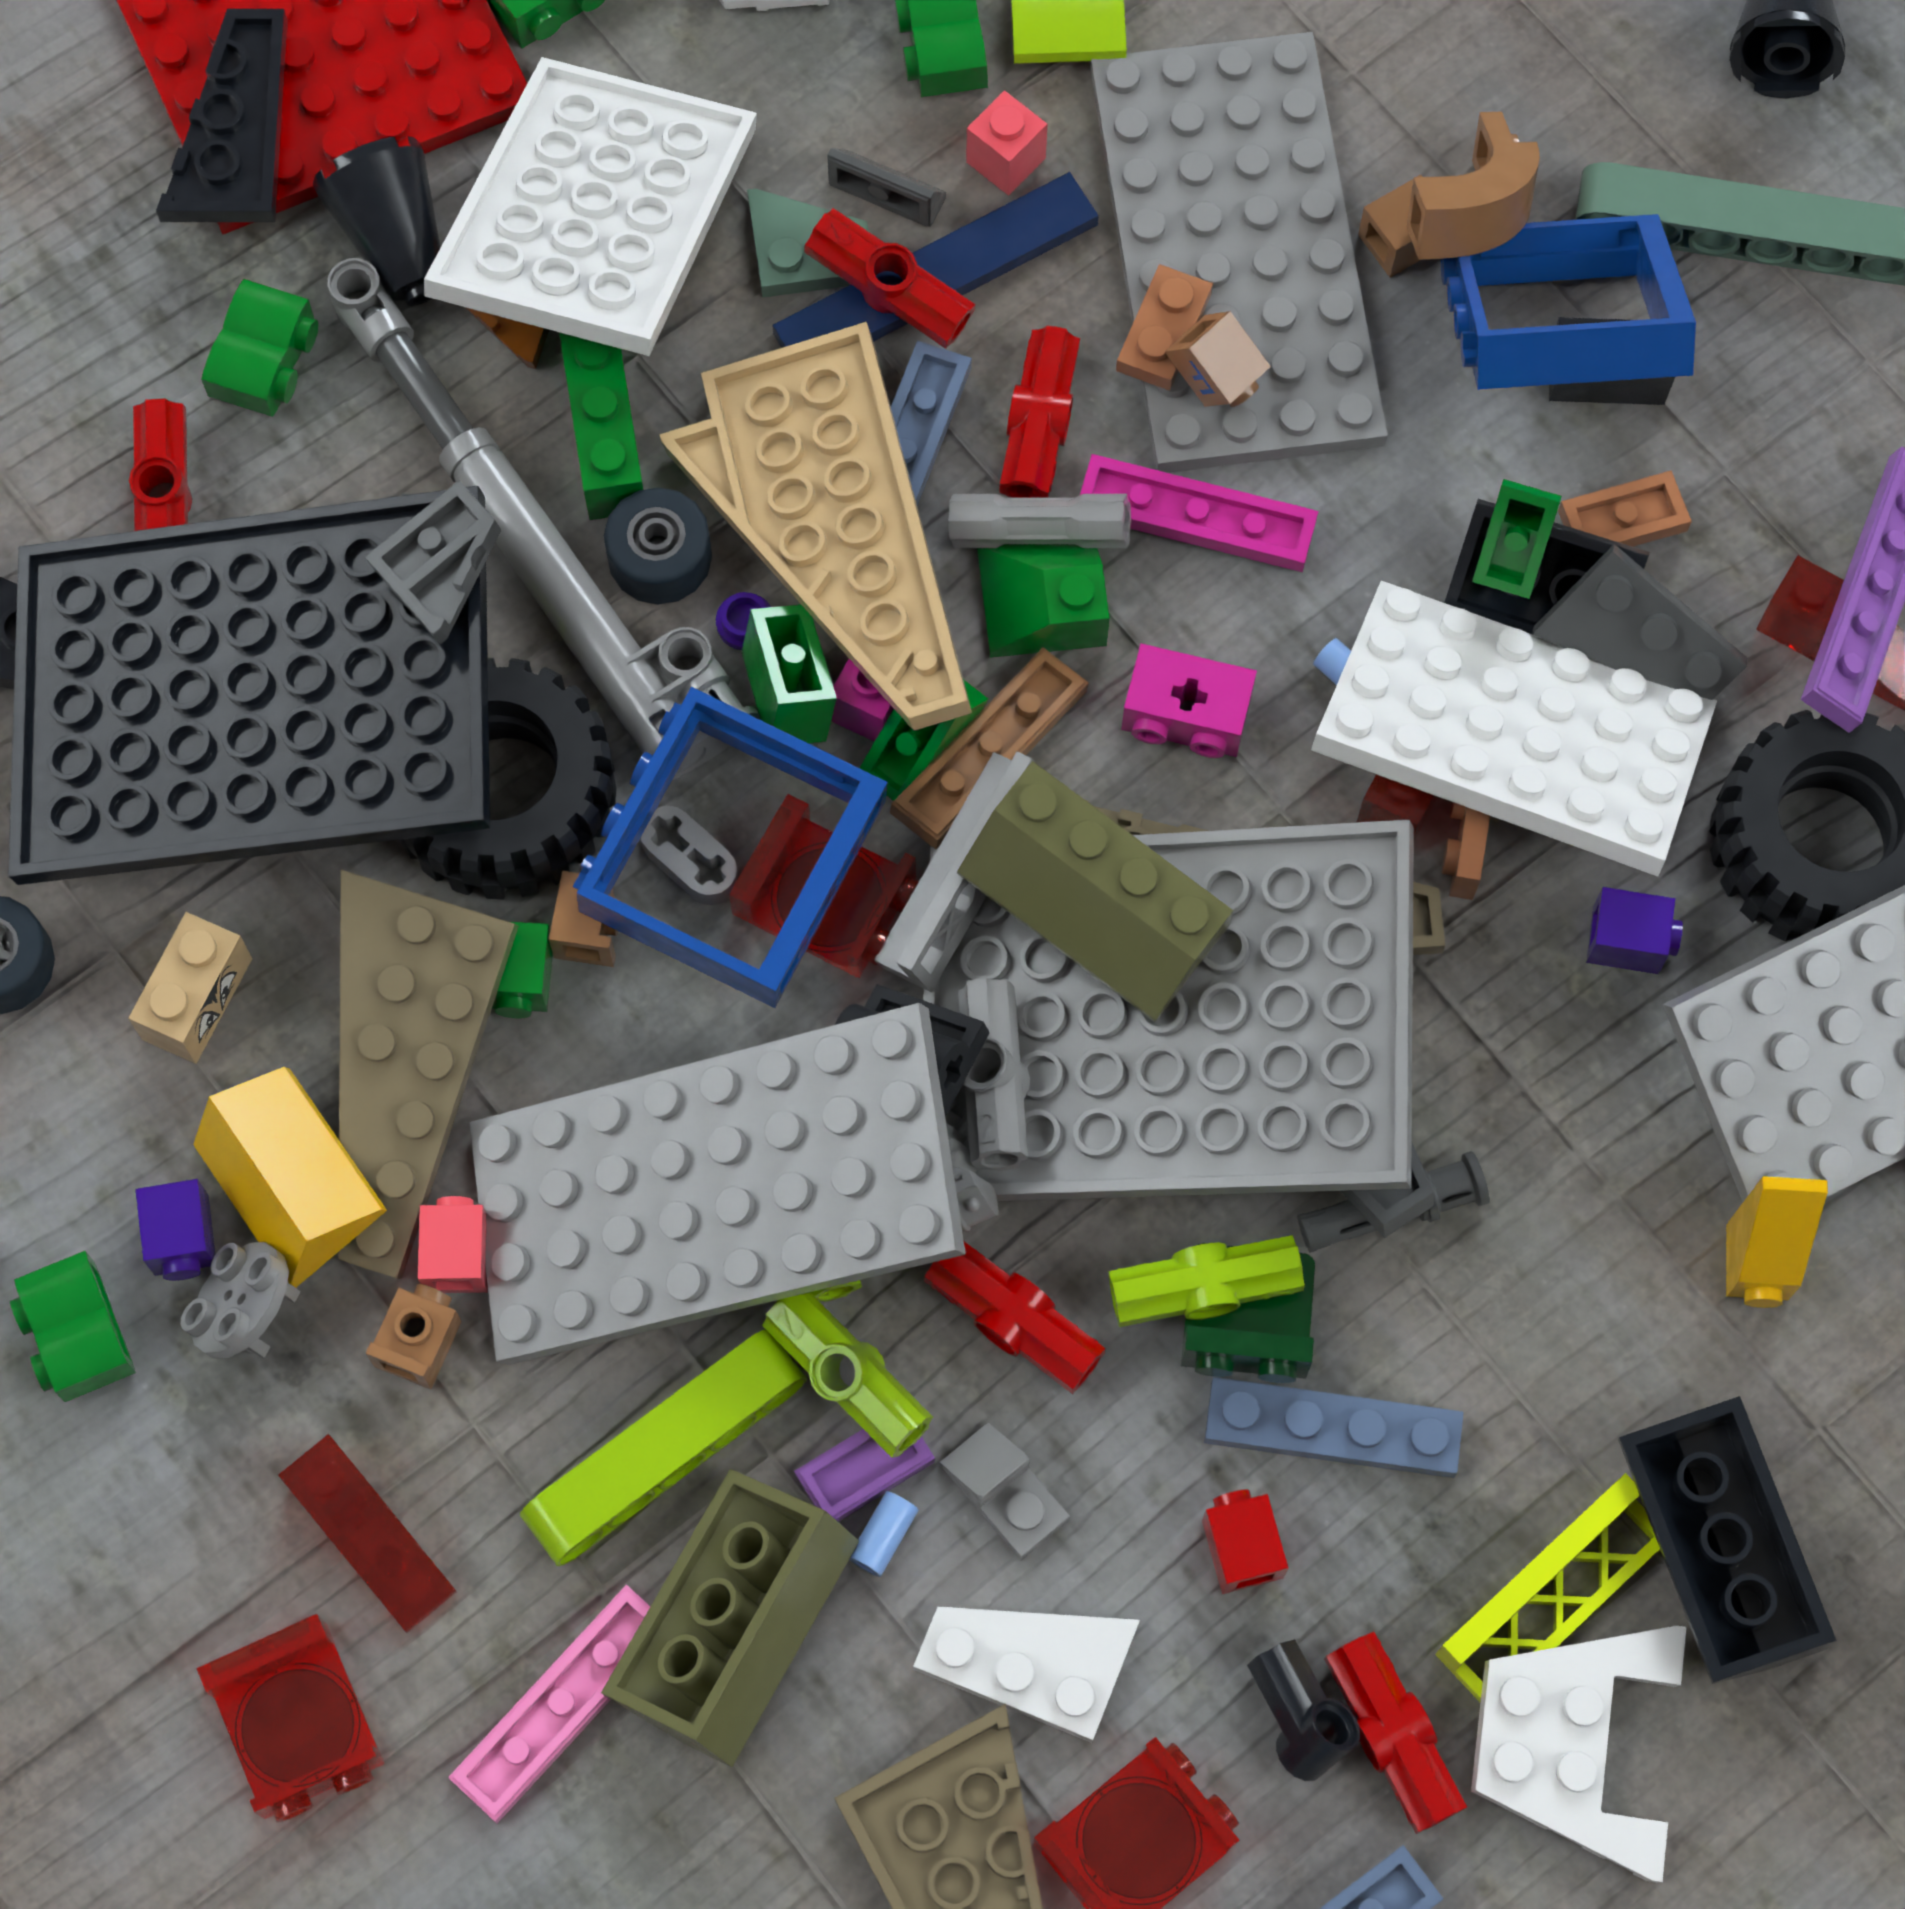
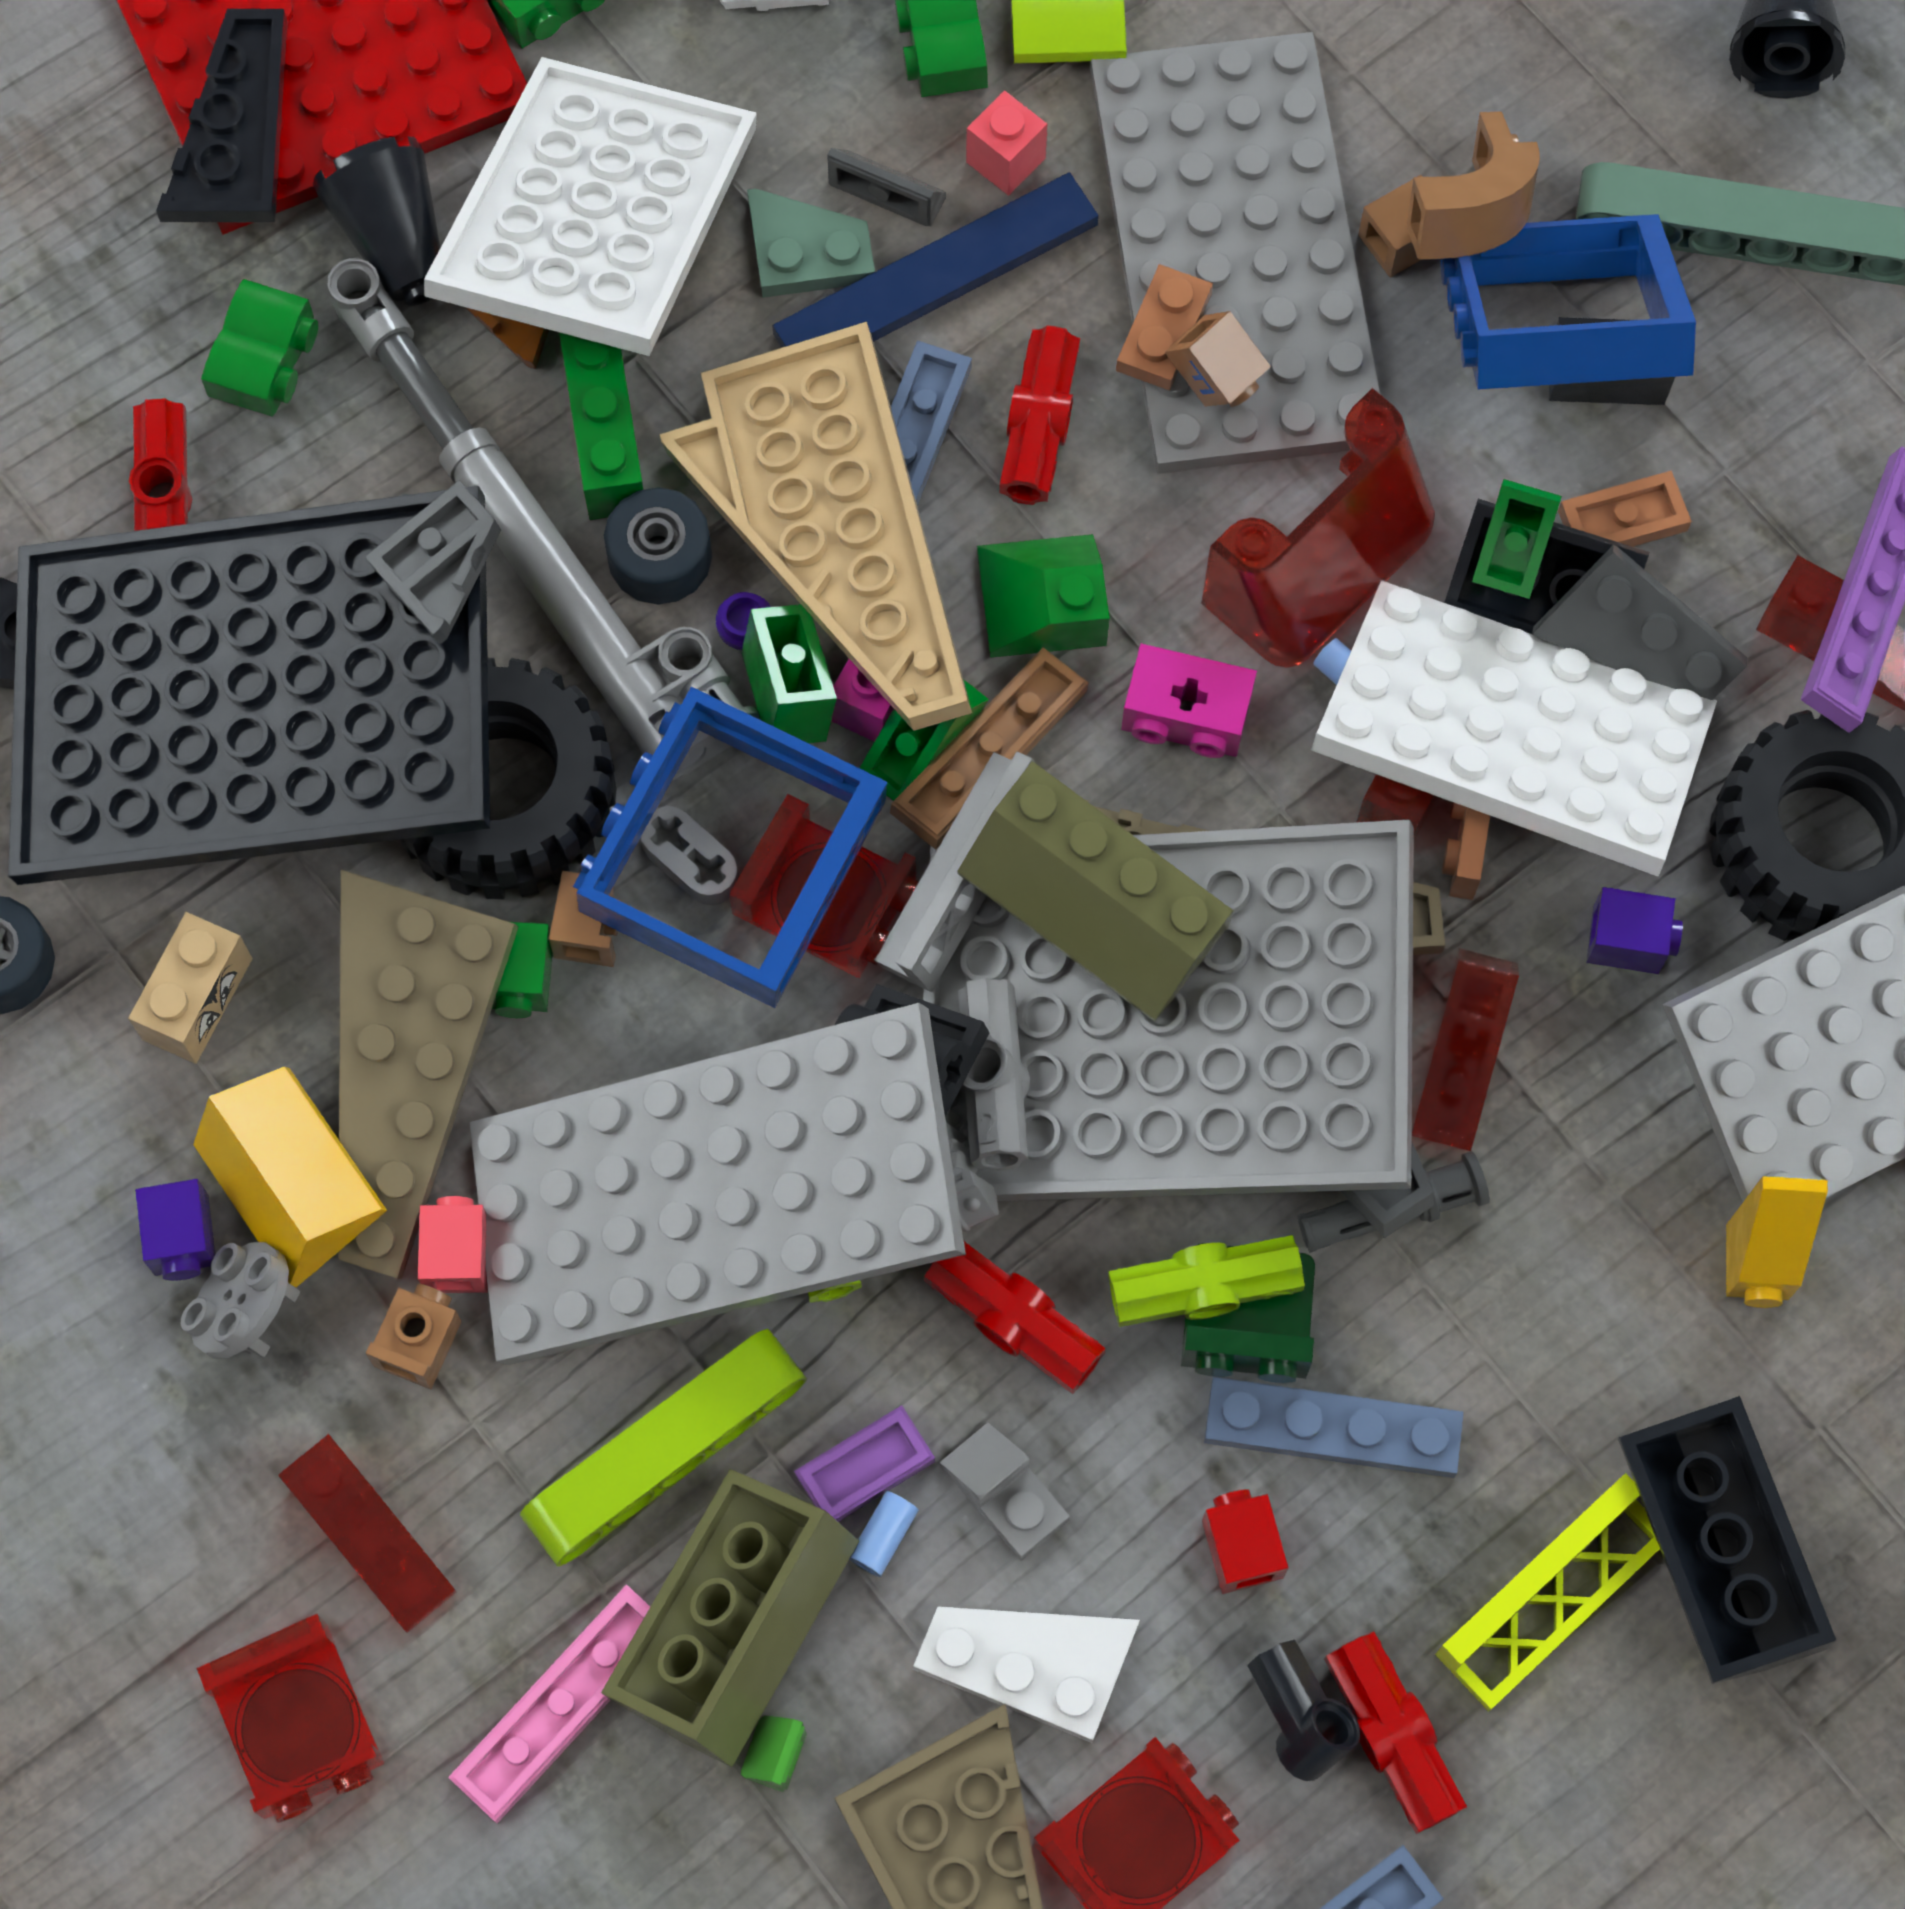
green brick [10,1251,136,1402] -> none
lime piece [762,1292,933,1458] -> none
red piece [804,208,976,349] -> none
light grey axle [948,494,1131,548] -> none
dark pink plate [1080,454,1319,572] -> none
white wing [1471,1626,1686,1883] -> none
none -> bright green slope [741,1715,807,1792]
none -> clear red windscreen [1201,388,1435,668]
none -> clear red slope [1412,948,1519,1151]

